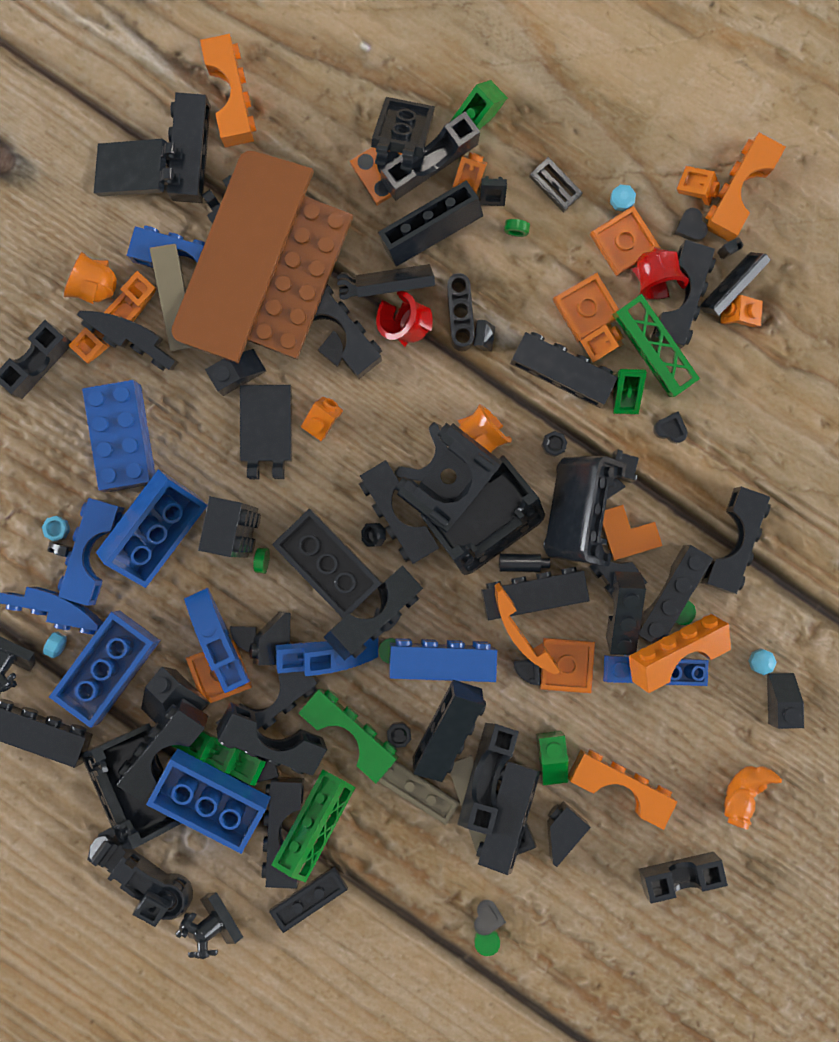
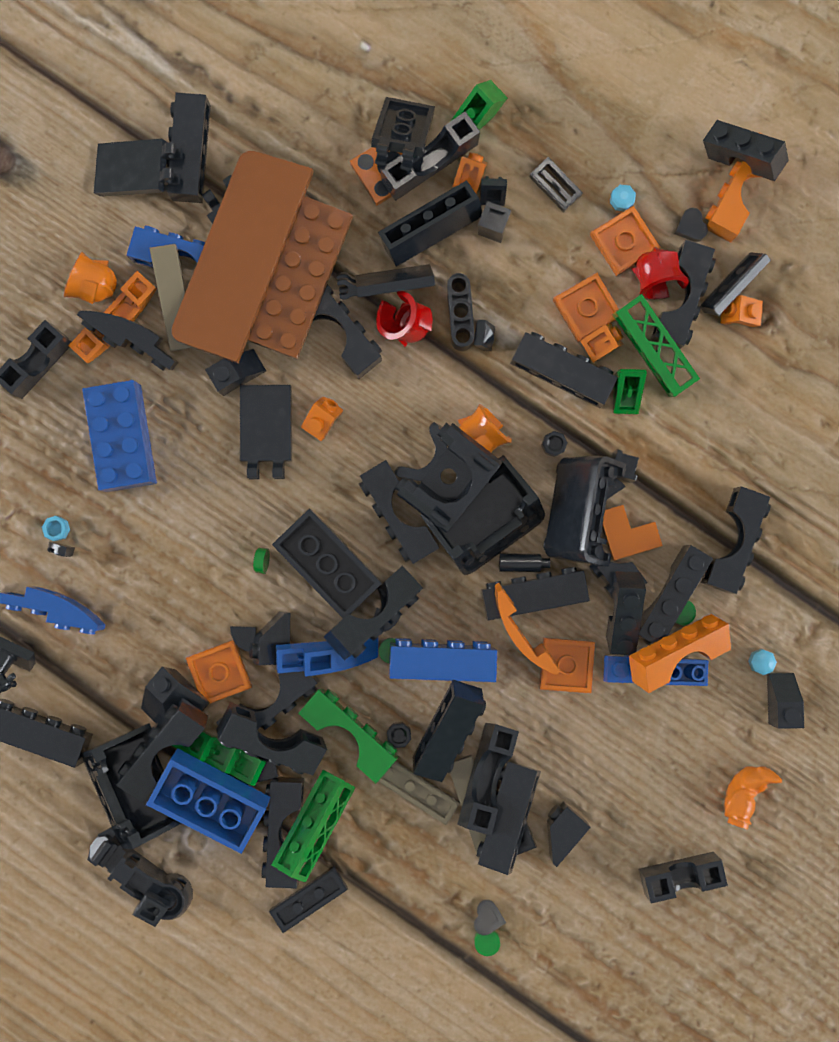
medium azure tile [43,632,67,658] -> none
blue brick [49,610,161,728] -> none
blue arch [58,498,125,606] -> none
blue brick [96,469,207,588] -> none
black piece [176,892,243,959] -> none
blue slope [184,588,250,693] -> none
black brick [198,496,261,558] -> none
orange arch [200,34,257,148] -> none
black tile [318,331,343,367] -> none
black tile [361,523,386,547] -> none
green tile [504,219,530,237] -> none
black tile [513,659,540,685] -> none
green slope [536,731,568,786] -> none
orange arch [568,749,677,830] -> none
black tile [653,411,688,444] -> none
orange bracket [677,166,720,206] -> none
black tile [717,237,744,259] -> none
none -> black panel [478,201,511,243]
none -> black arch [703,120,789,181]

